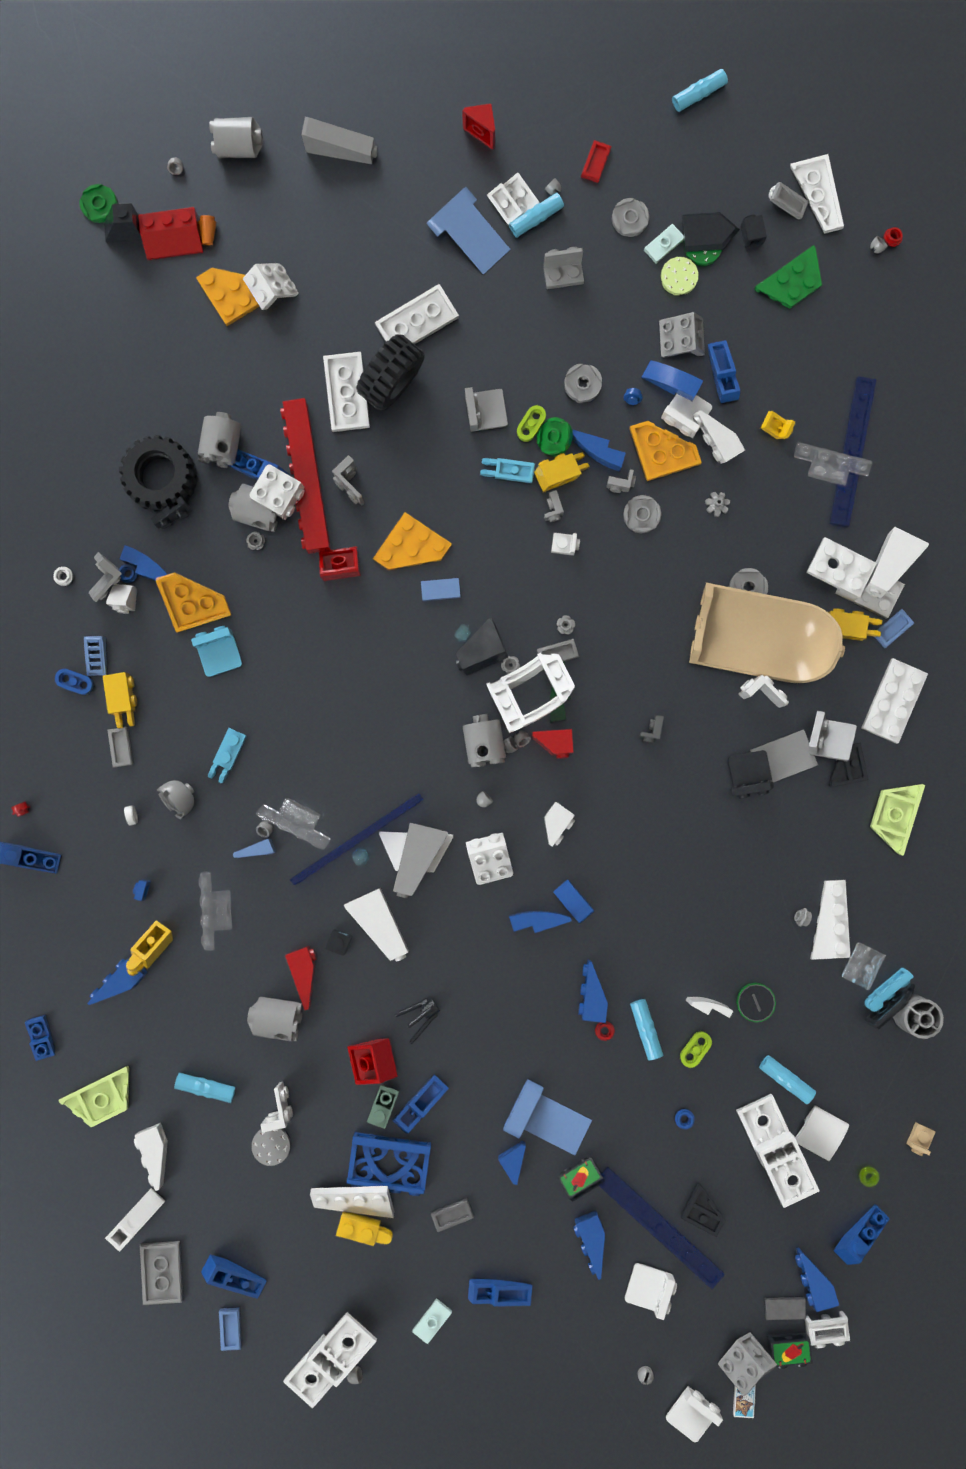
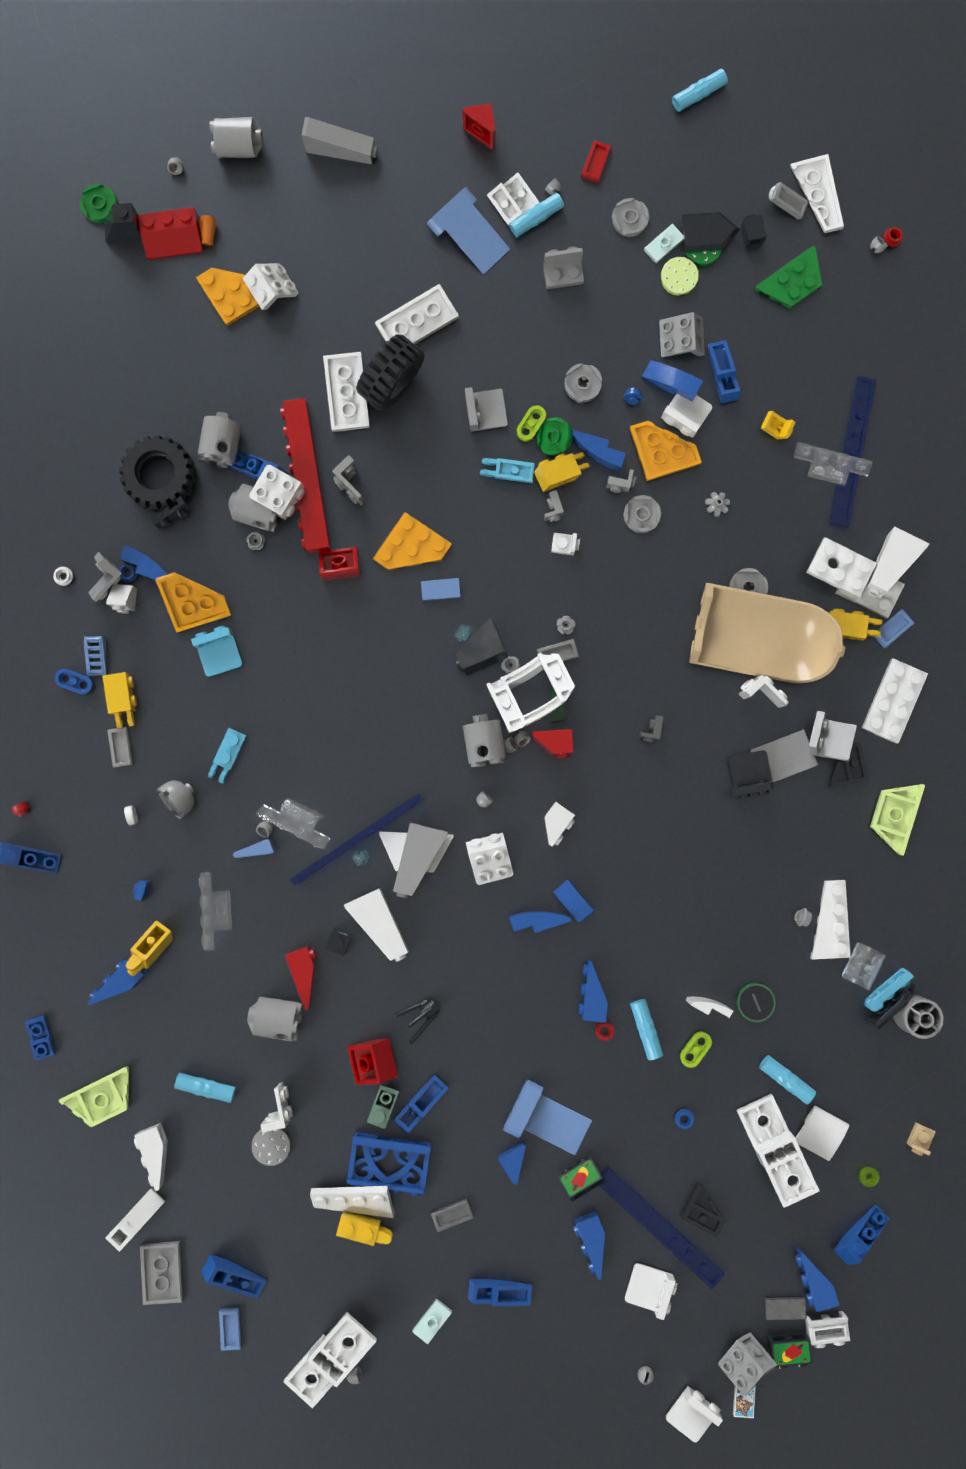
white slope [693,410,745,464] -> none

